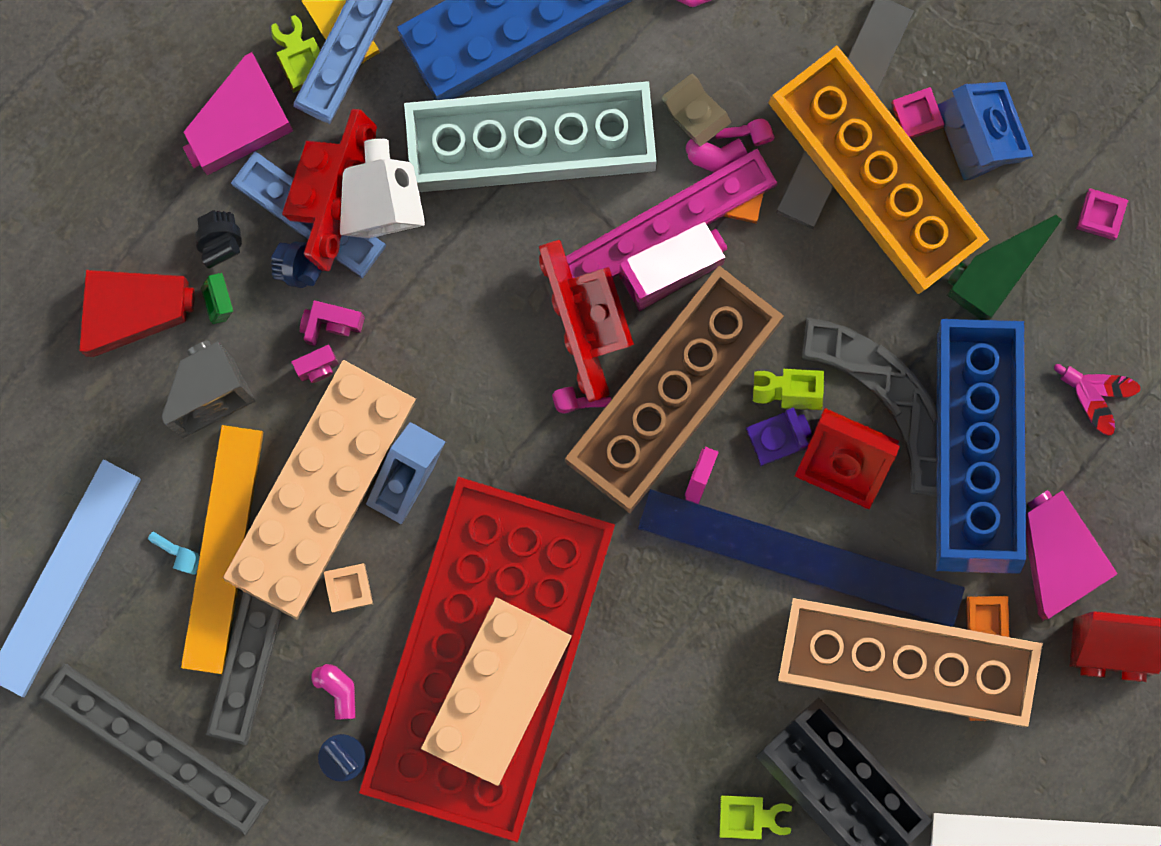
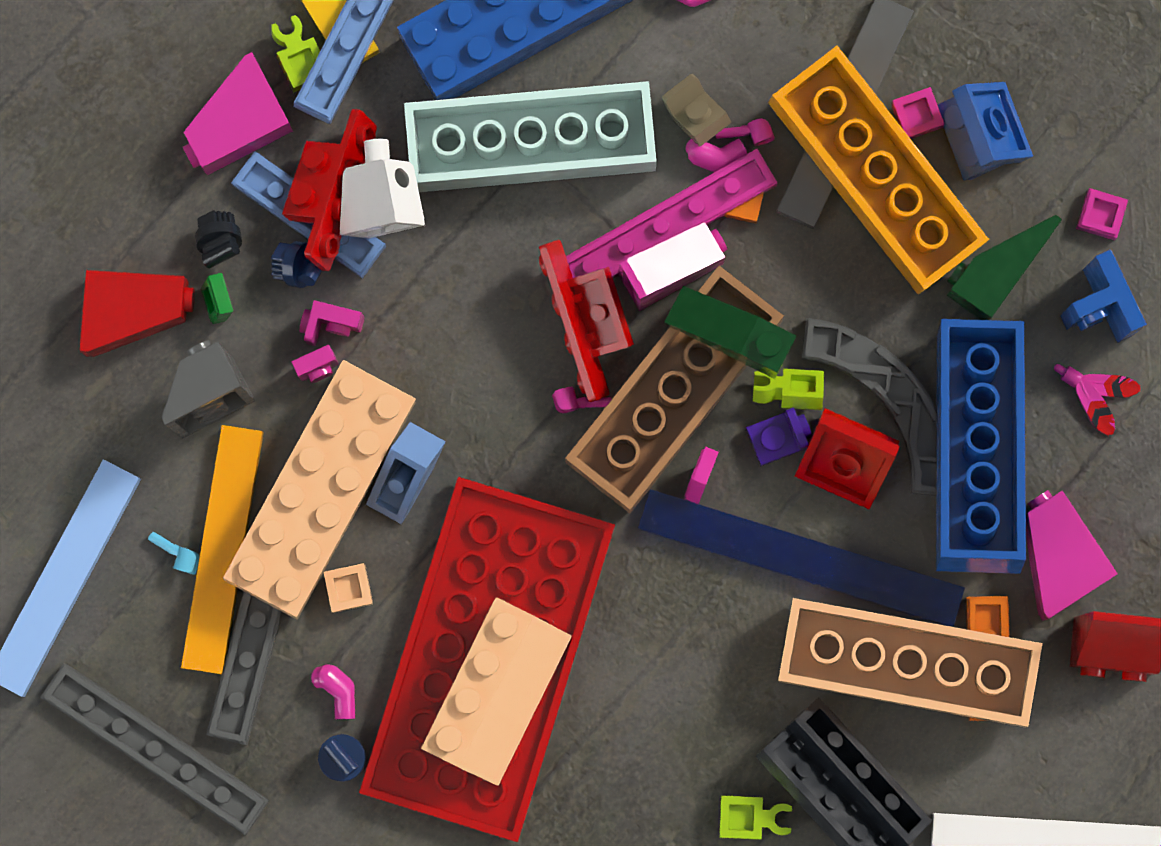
none -> dark green slope [664,286,796,379]
none -> blue bracket [1060,250,1147,343]

